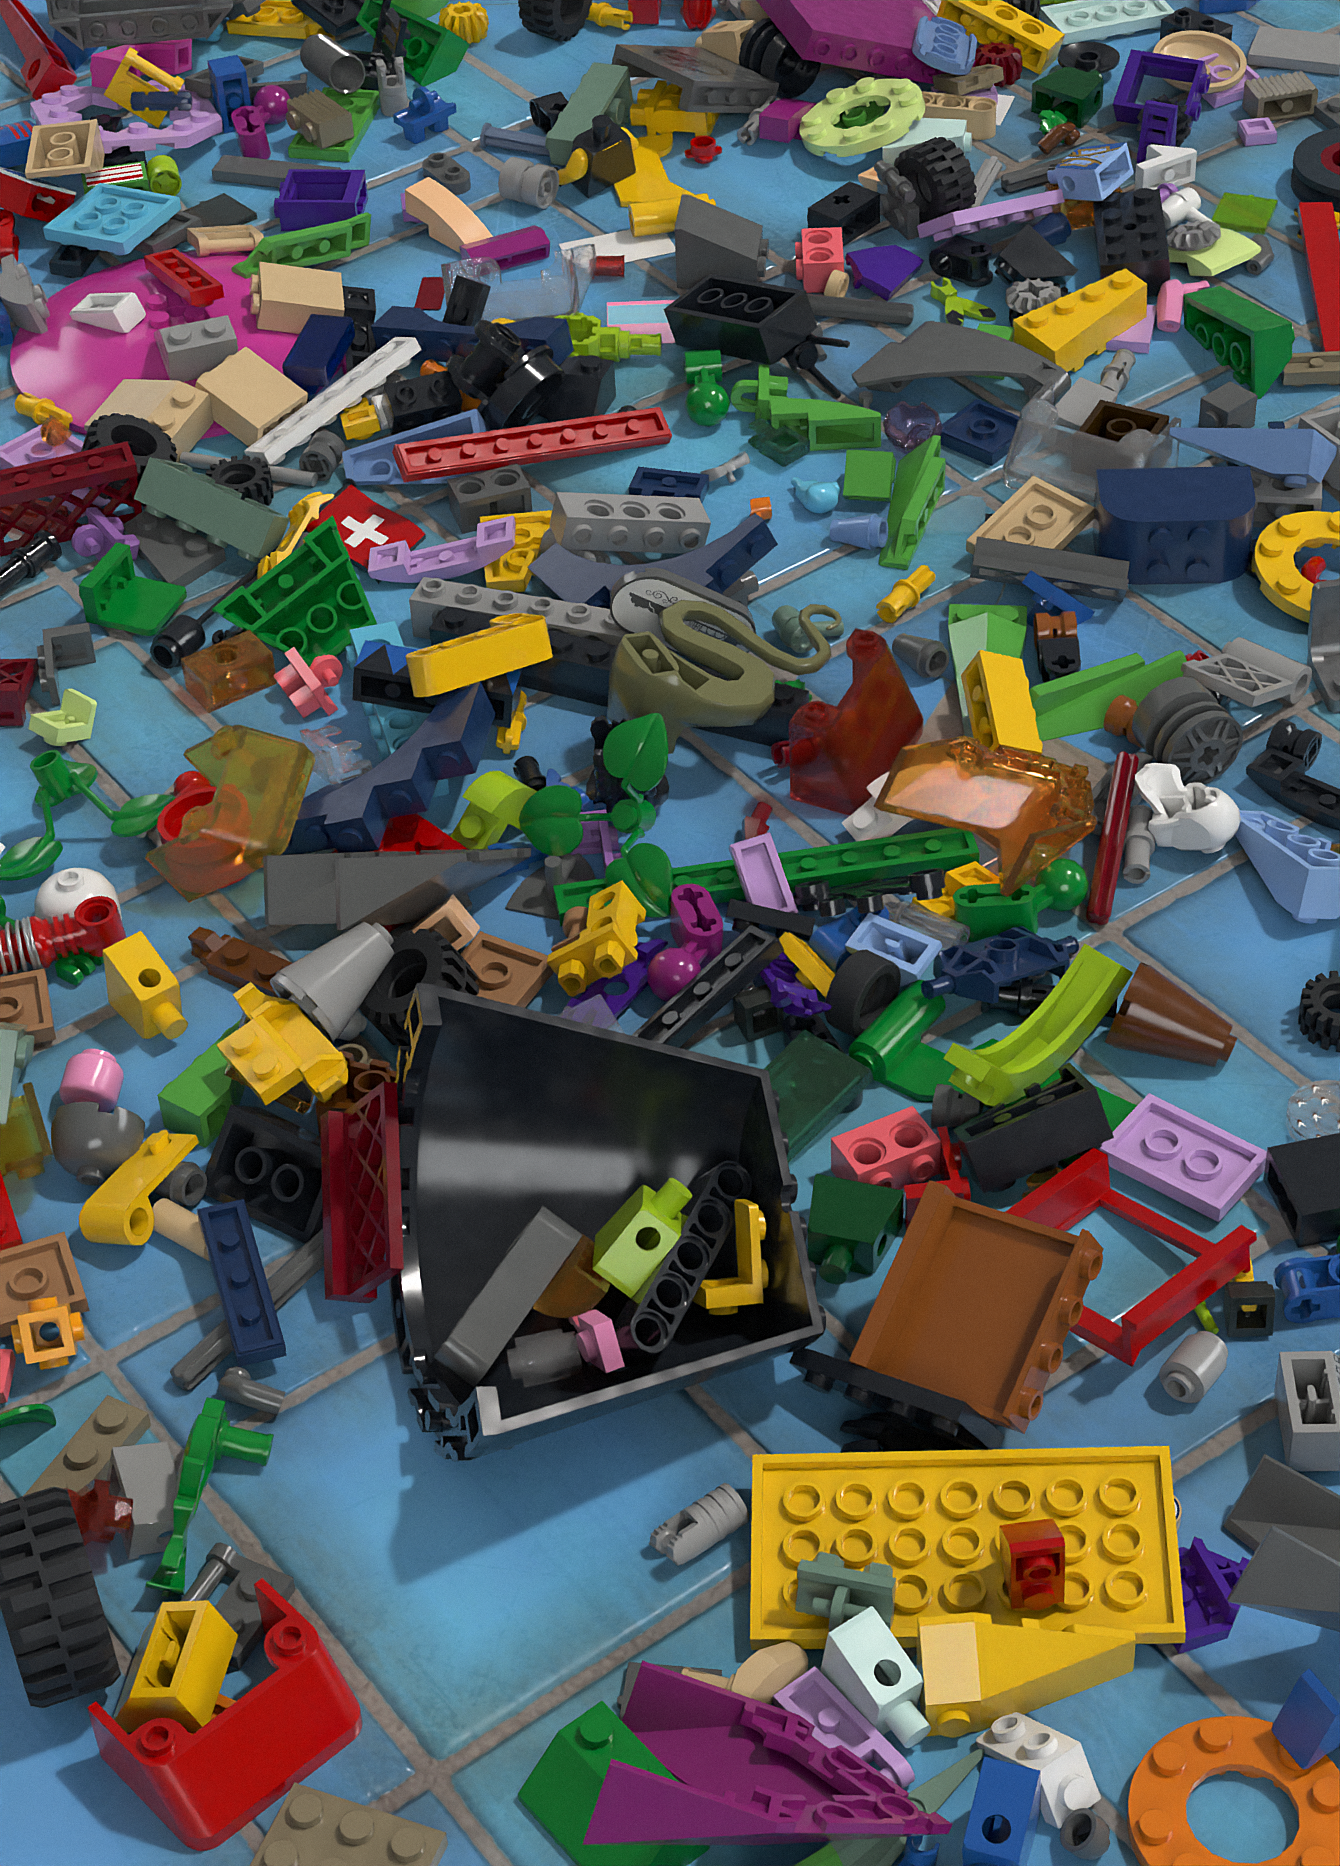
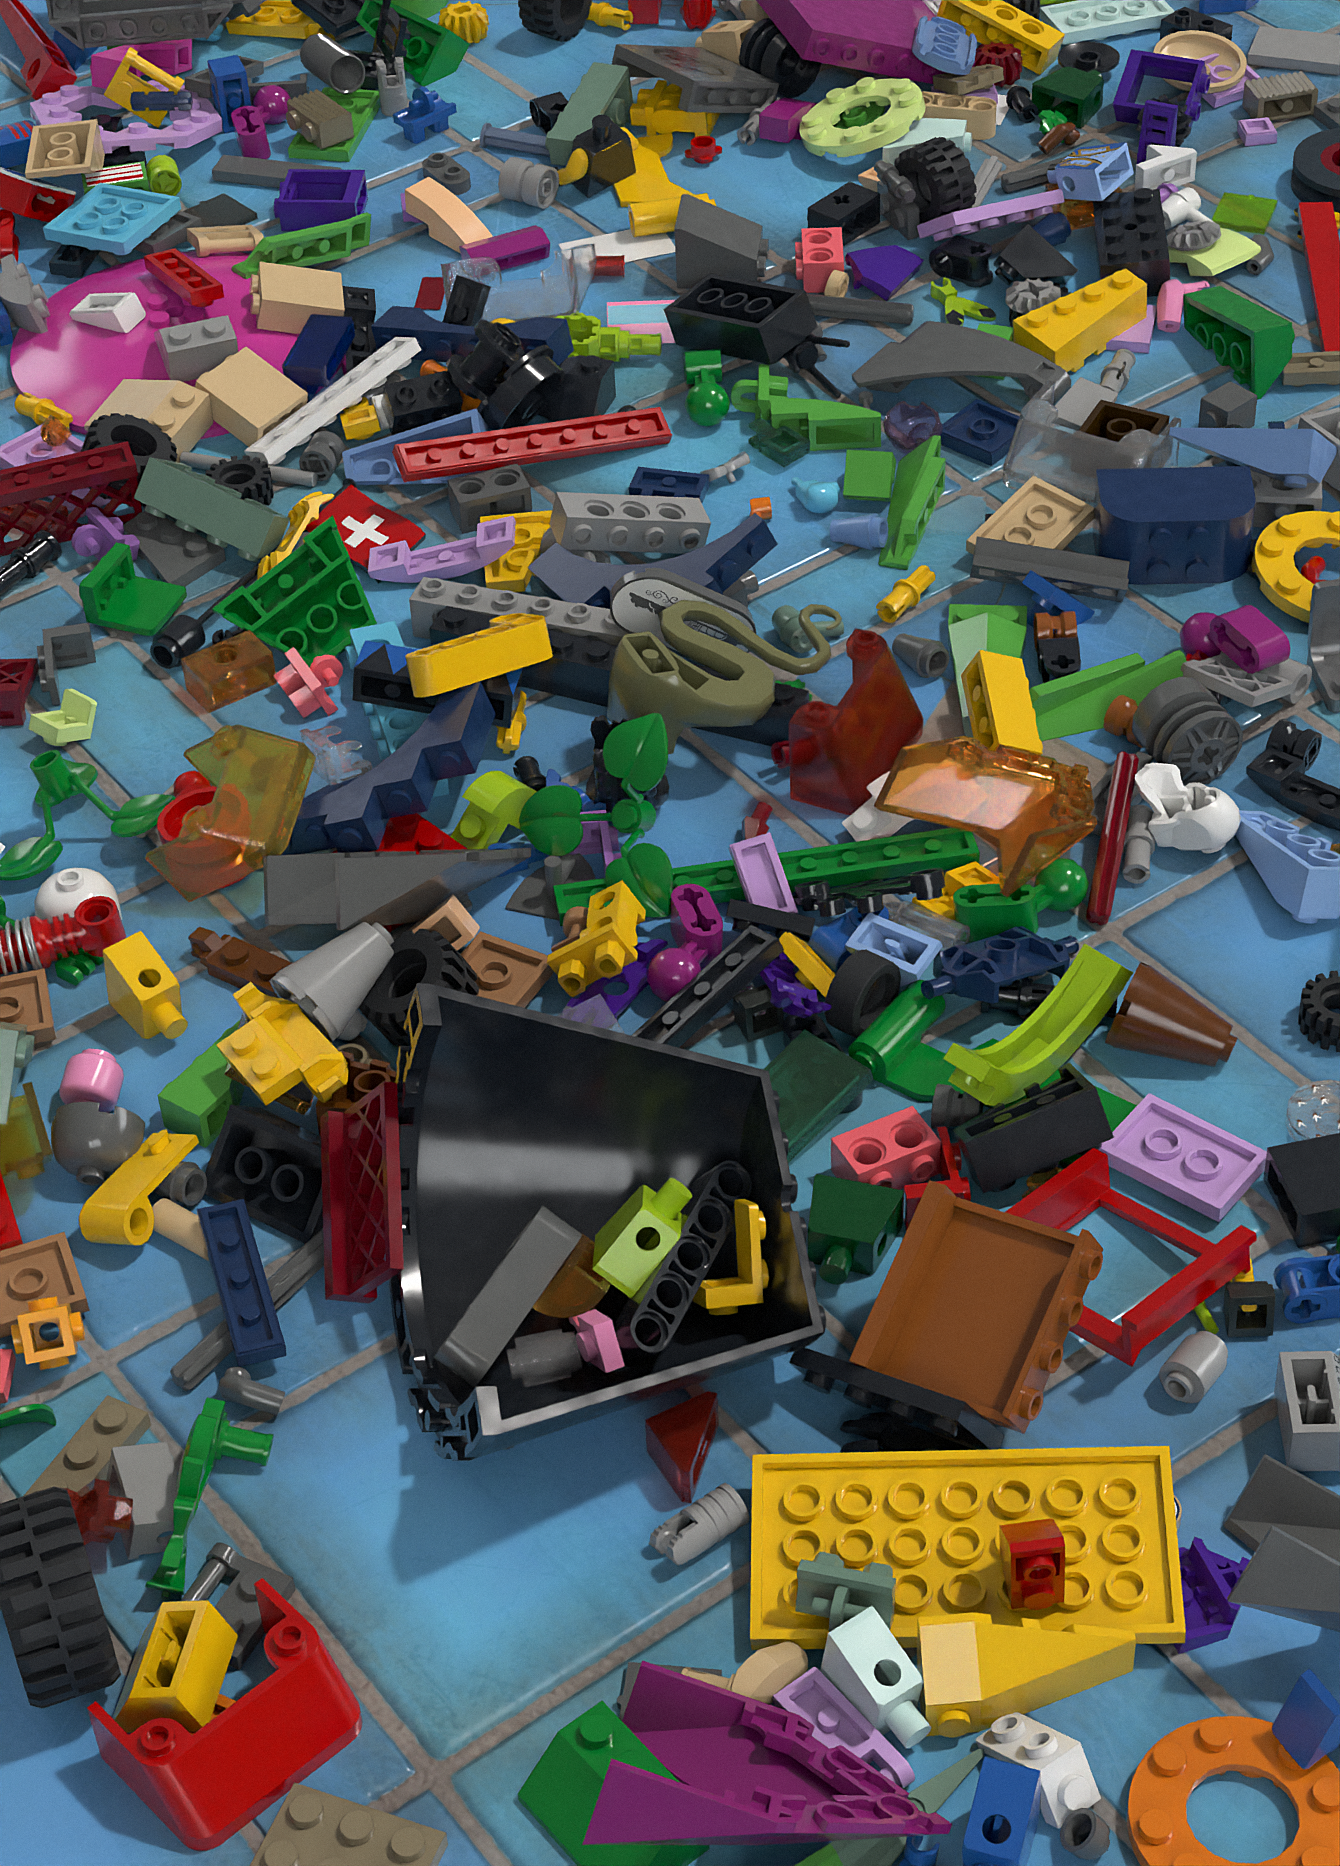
none -> clear red slope [645,1391,719,1504]
none -> black pin [1006,86,1039,123]
none -> magenta beam [1179,605,1291,674]

